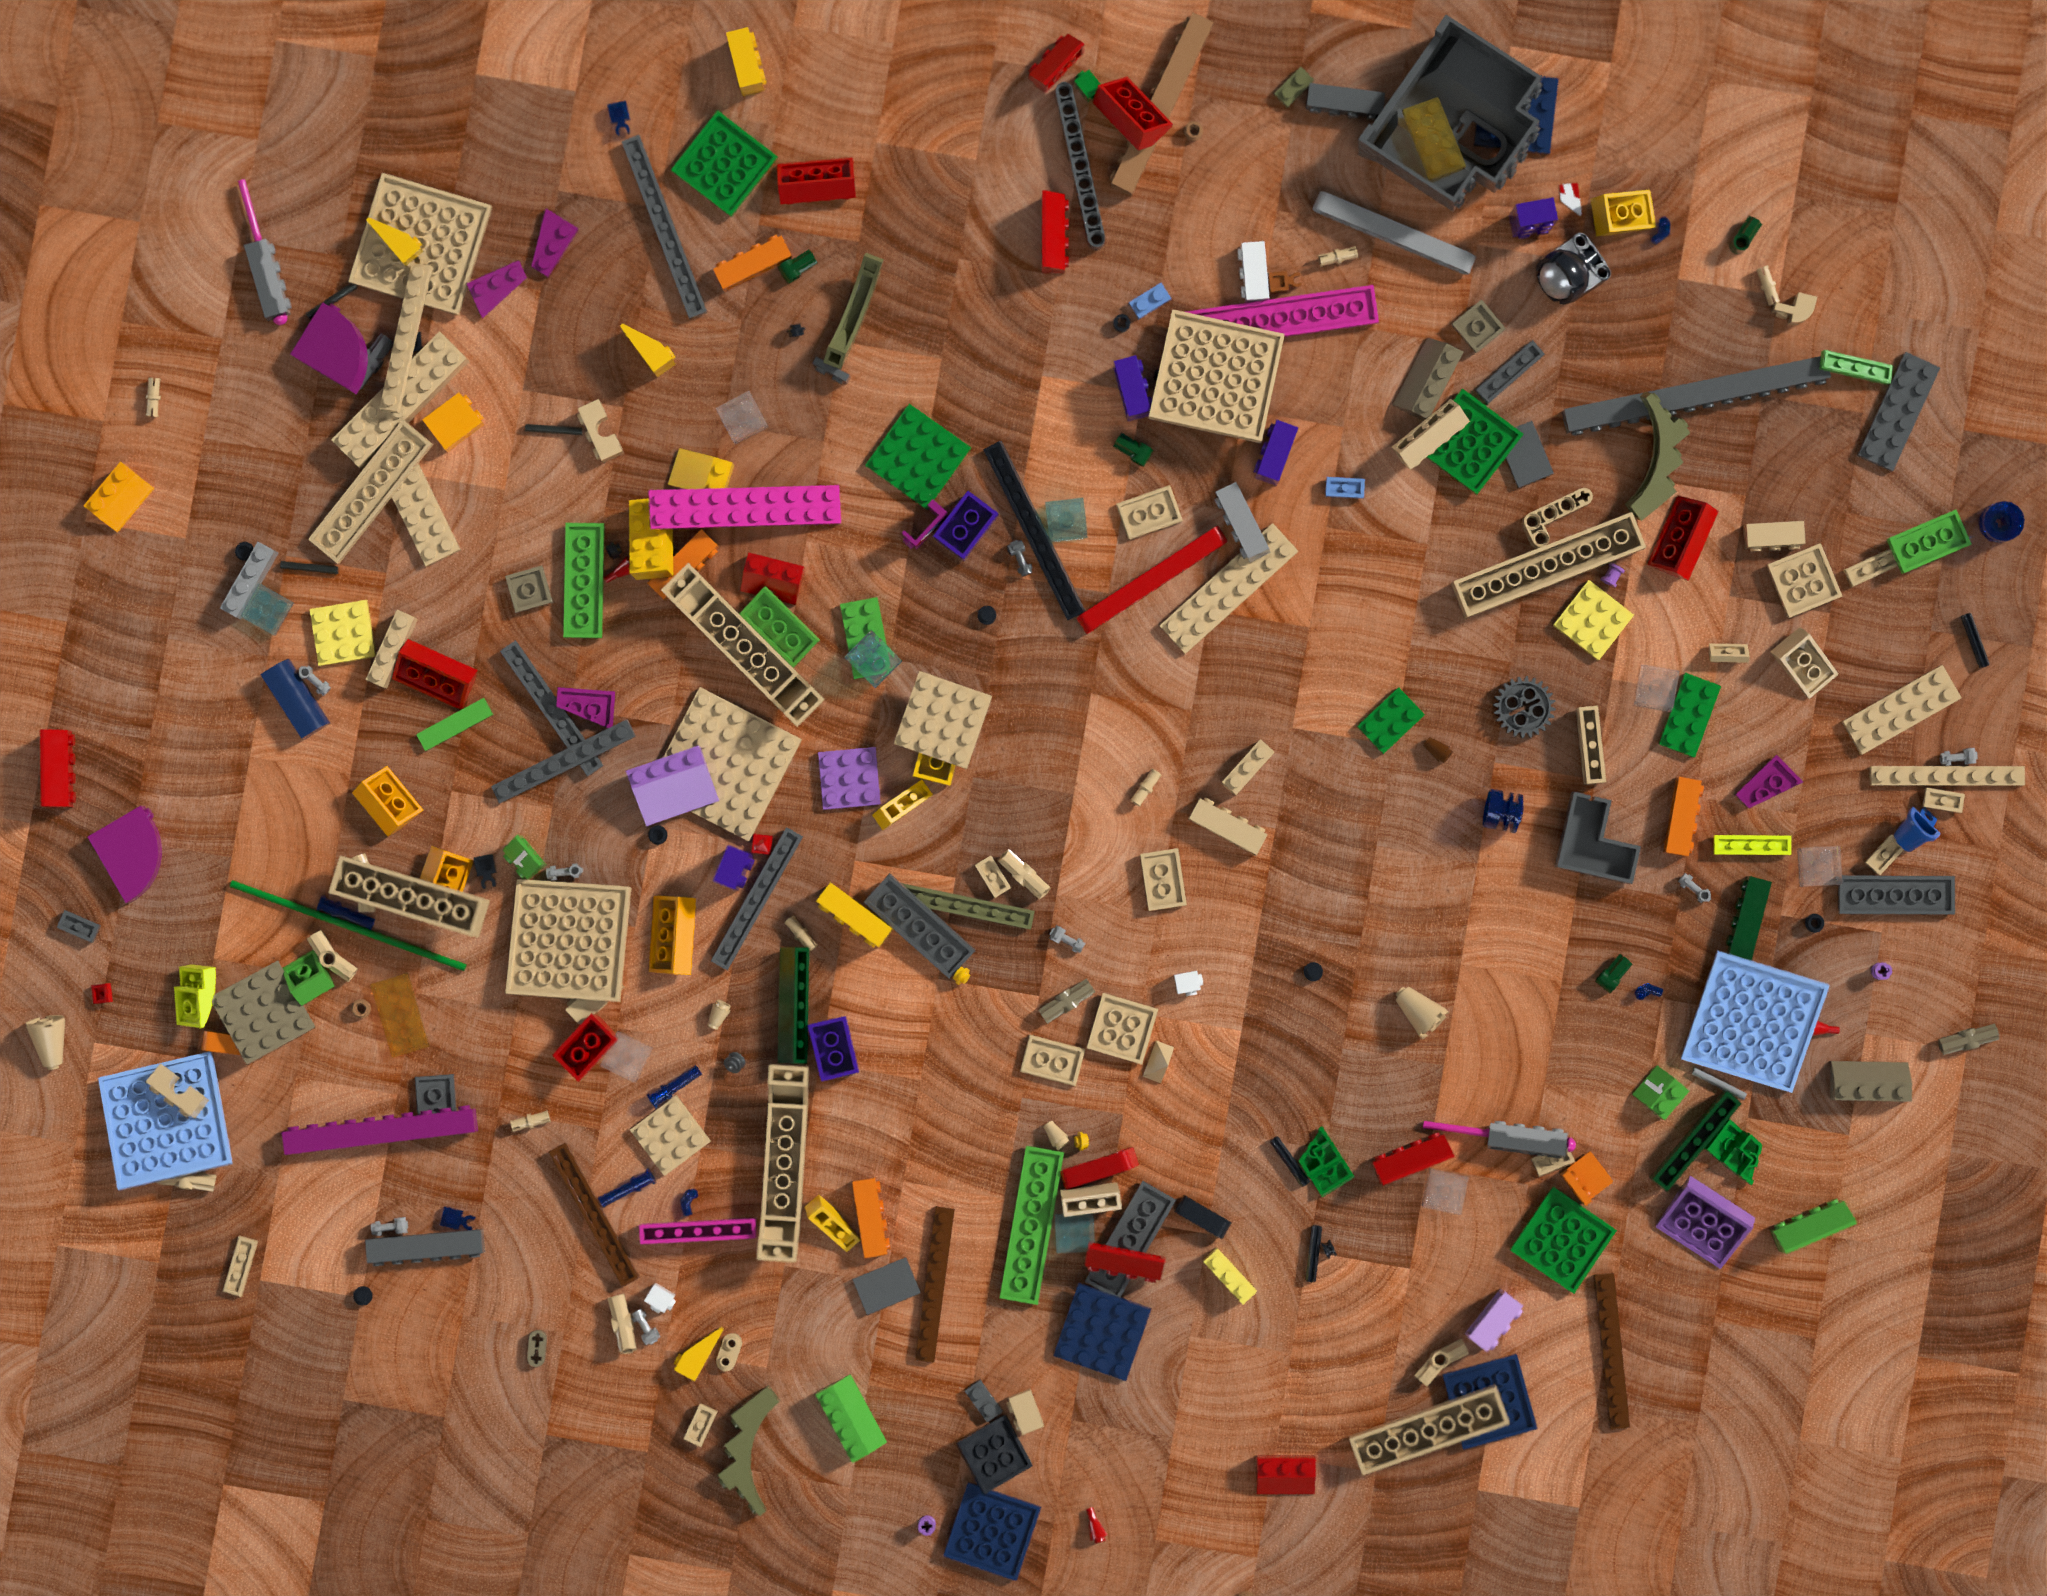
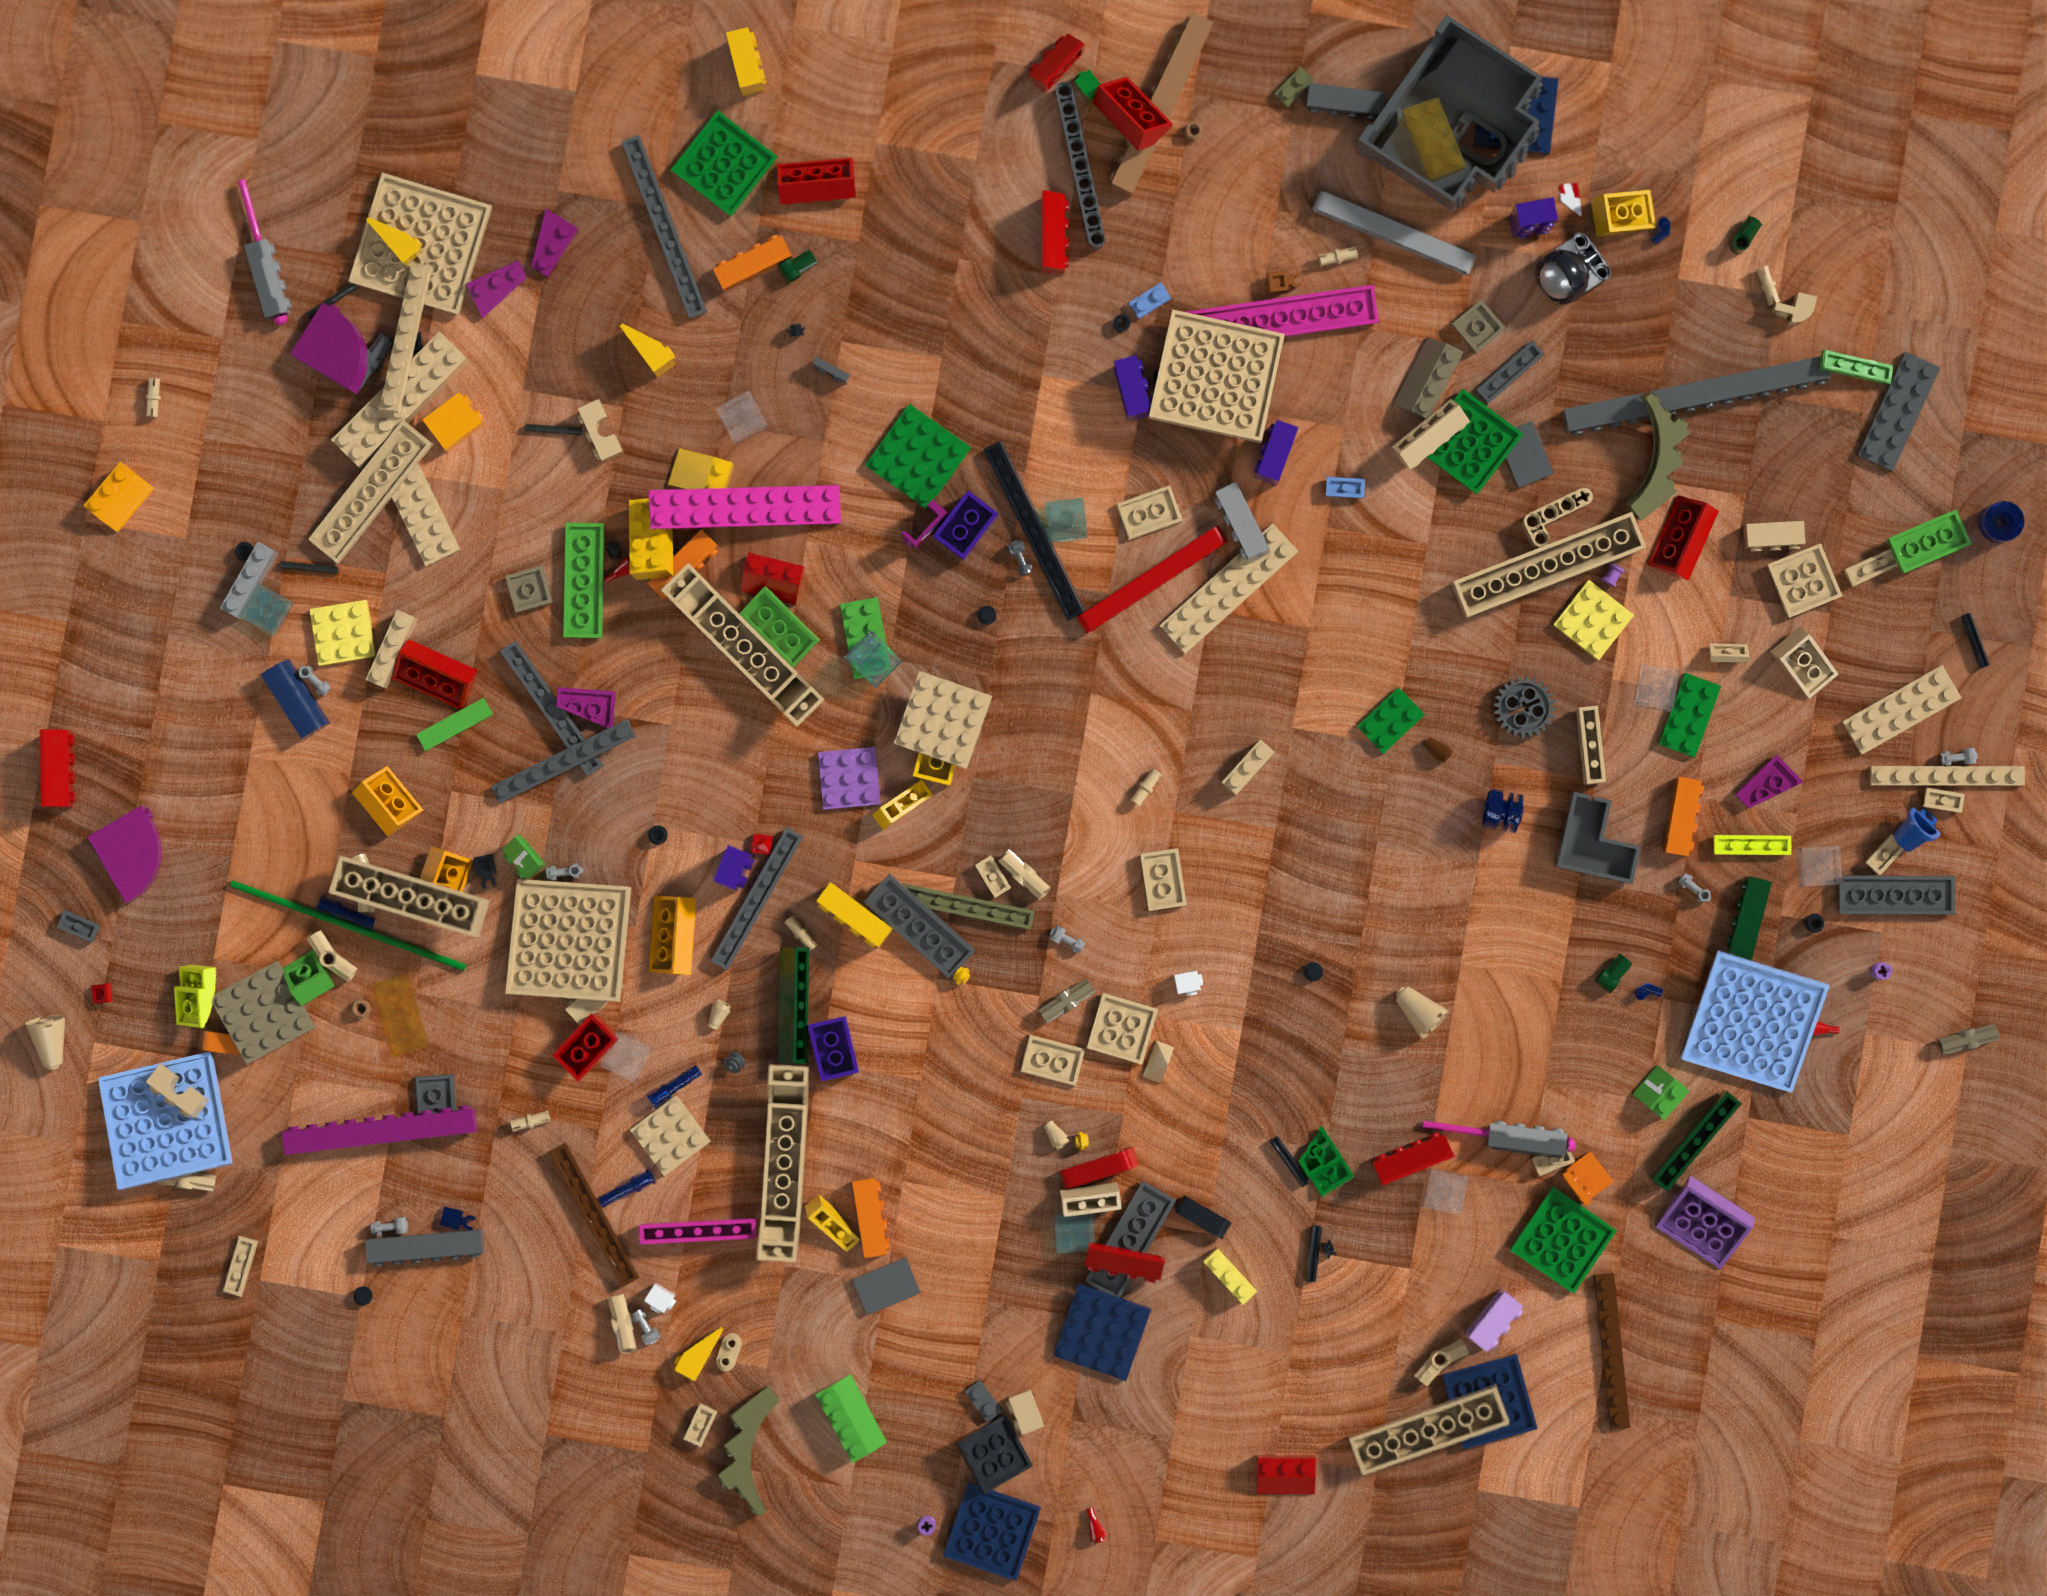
dark tan beam [527,1330,547,1367] -> none
clear blue plate [607,100,631,137] -> none
medium lavender slope [626,745,719,826] -> none
tan plate [663,687,802,842] -> none
clear blue arm [680,1189,698,1217] -> none
olive arch [823,253,884,369] -> none
reddish brown plate [915,1206,955,1363] -> none
bright green plate [1000,1145,1064,1305] -> none
dark green piece [1113,433,1154,467] -> none
tan brick [1189,797,1267,855] -> none
white brick [1238,241,1269,303] -> none
light grey bar [1692,1067,1747,1100] -> none
green slope [1704,1119,1763,1186] -> none
bright green slope [1770,1198,1857,1254] -> none
dark tan slope [1830,1061,1912,1102] -> none

